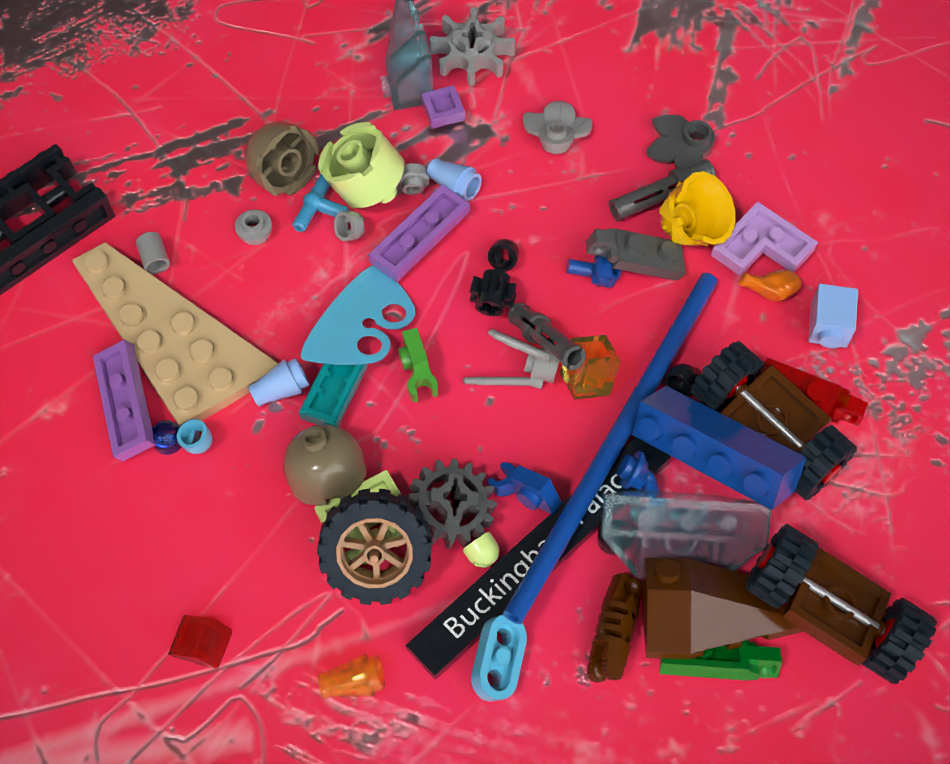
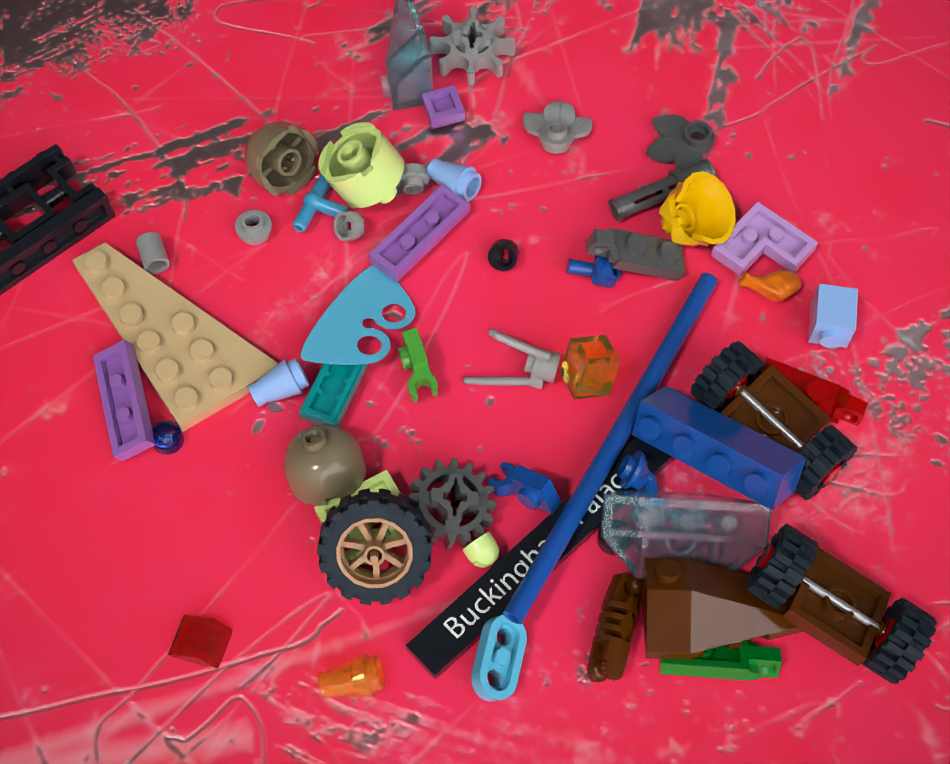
medium azure hinge [177,419,213,454] -> none
black gear [469,269,517,316] -> none
dark grey pin [508,302,586,370] -> none
black hinge [664,363,698,397] -> none

